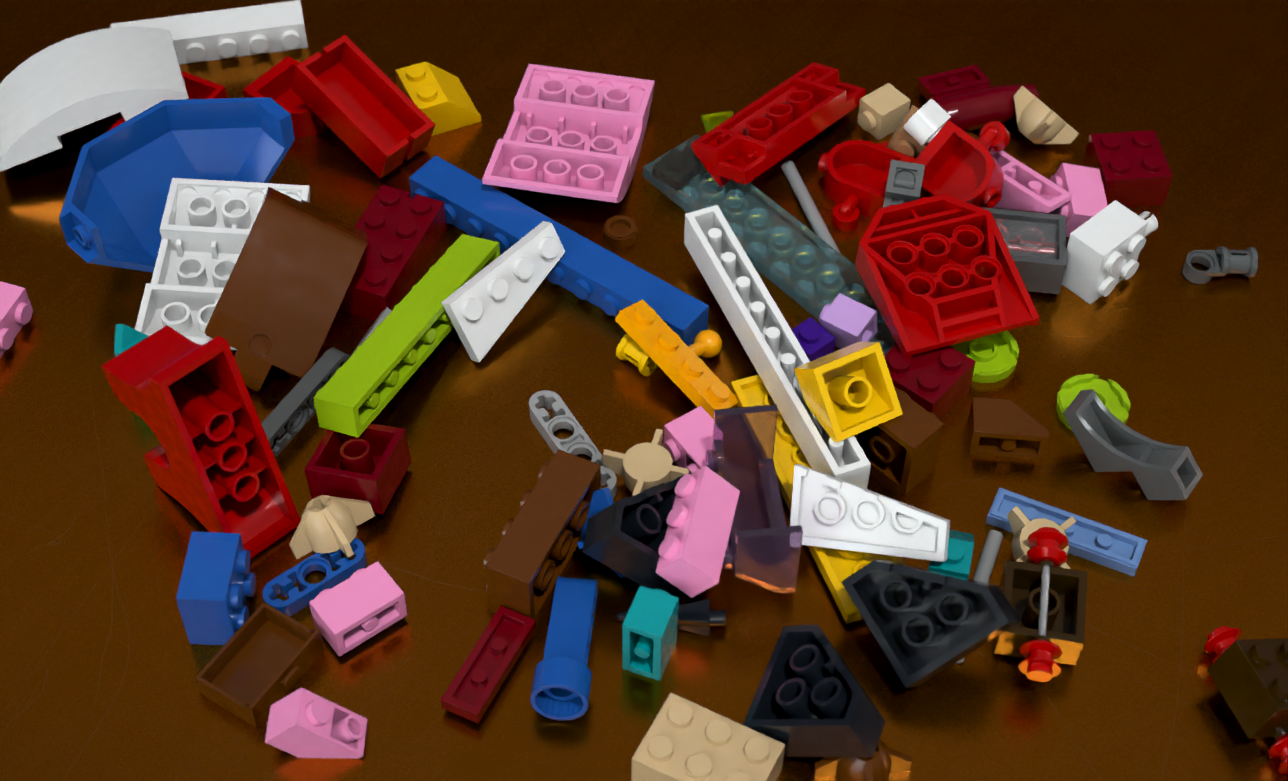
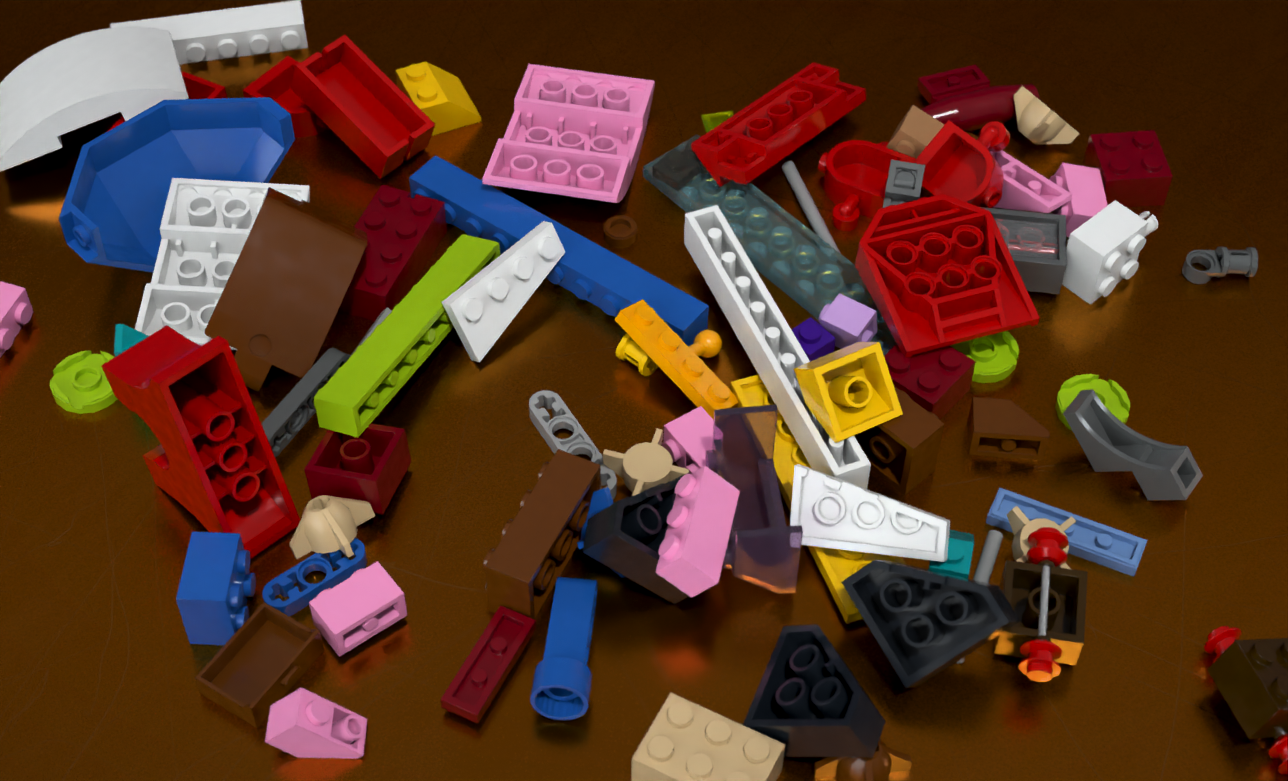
black piece [616,598,726,637] -> none
teal brick [622,586,679,681] -> none
tan brick [857,83,911,140] -> none
white plate [903,98,951,147] -> none
none -> lime tile [49,350,118,414]

